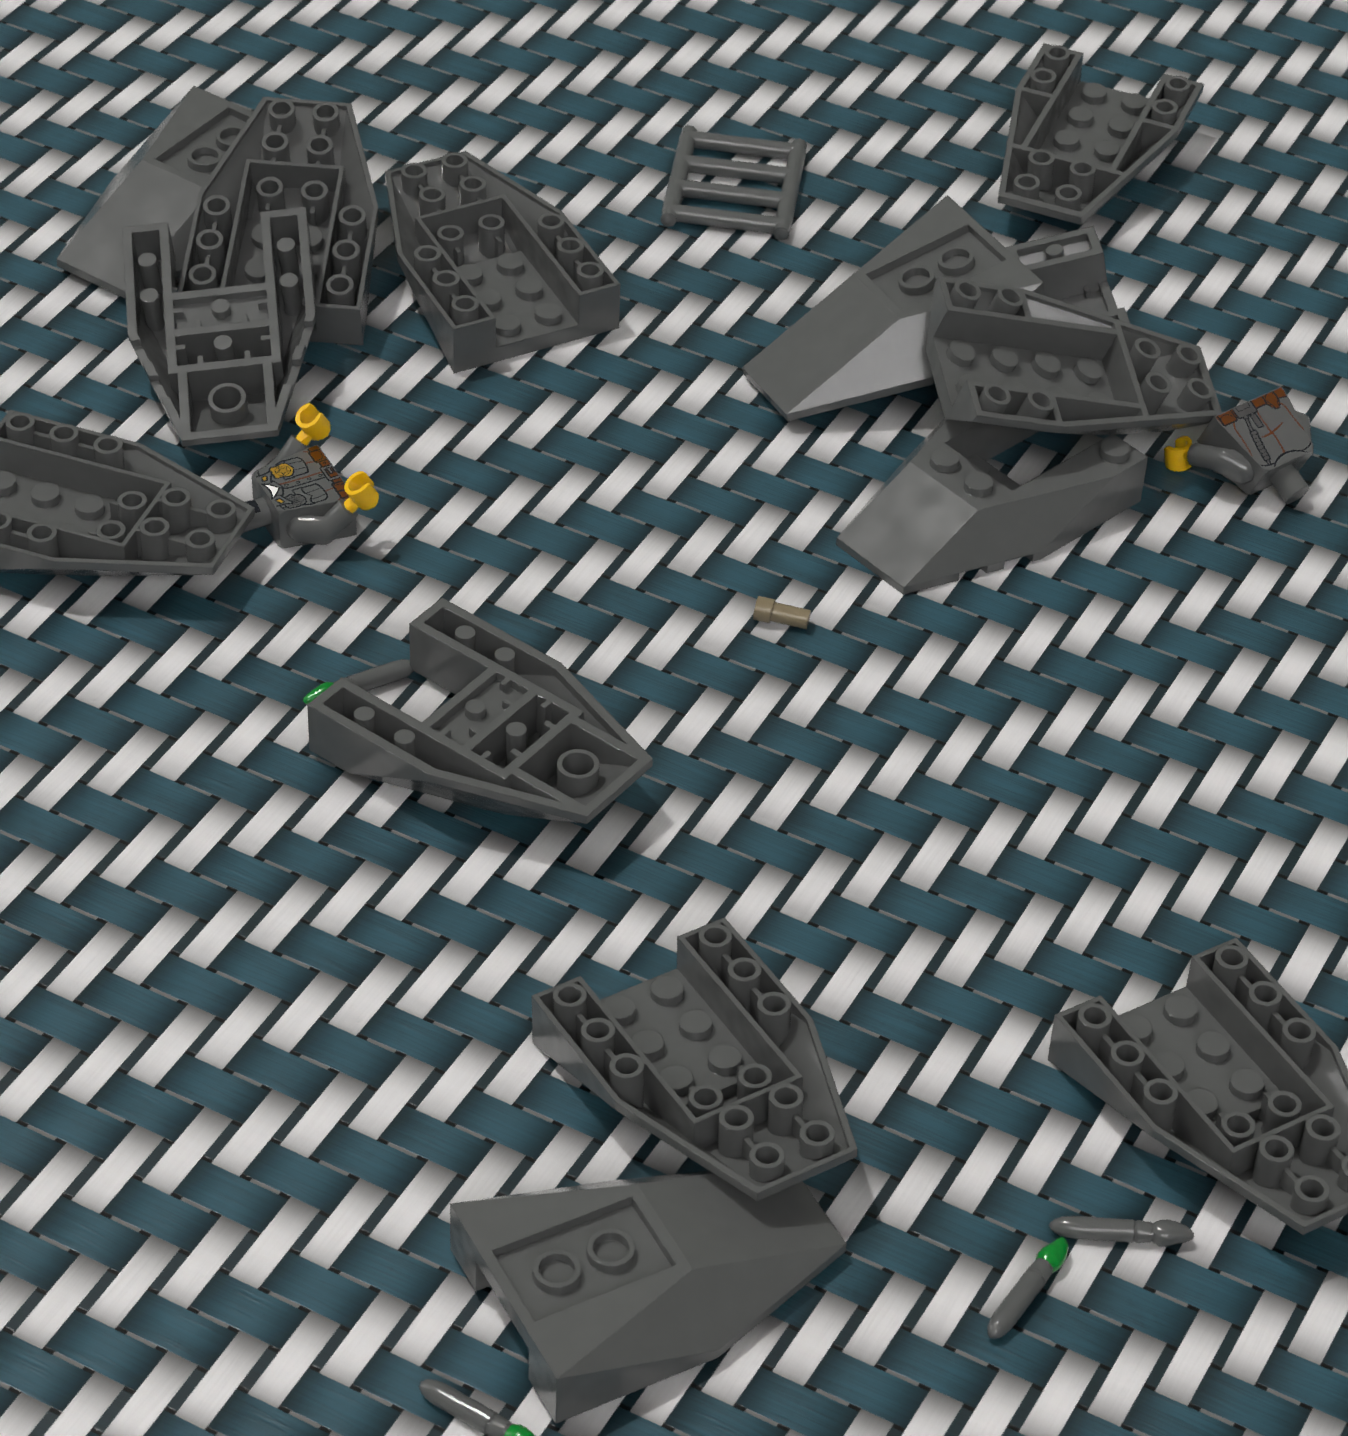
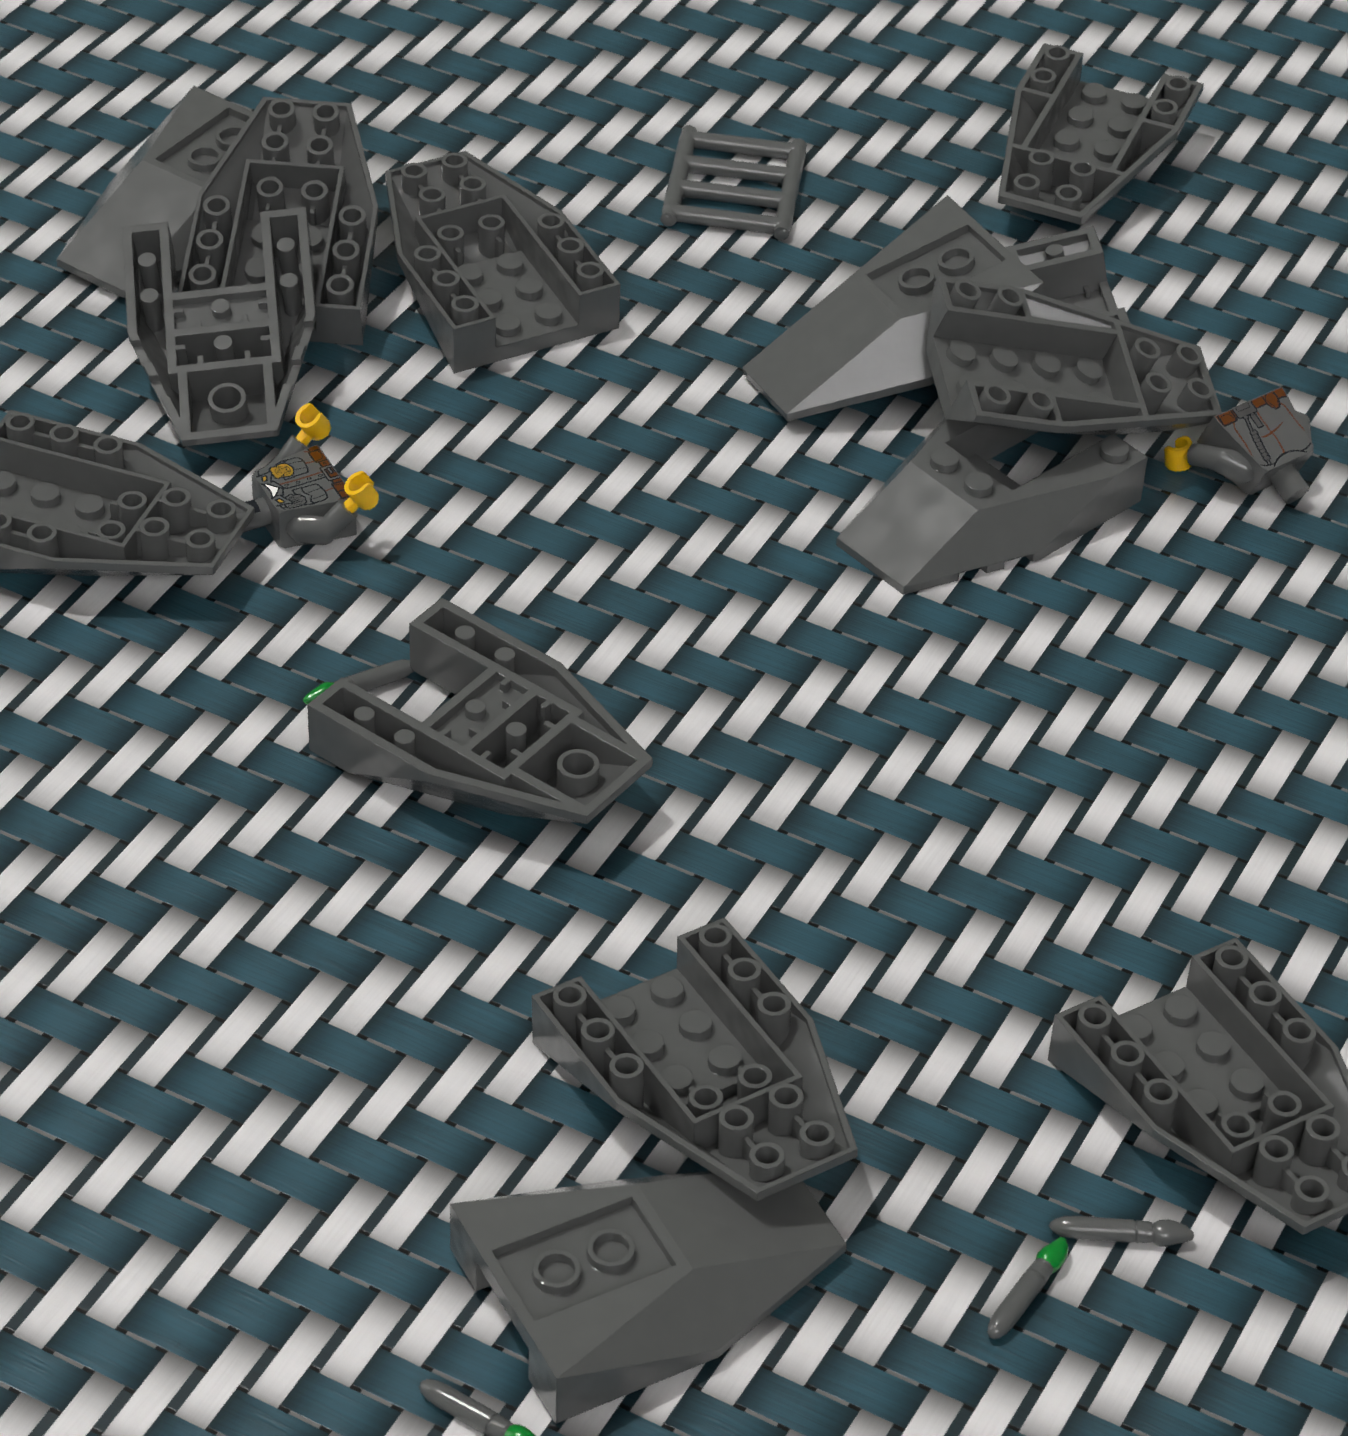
dark tan piece [753,595,811,630] -> none

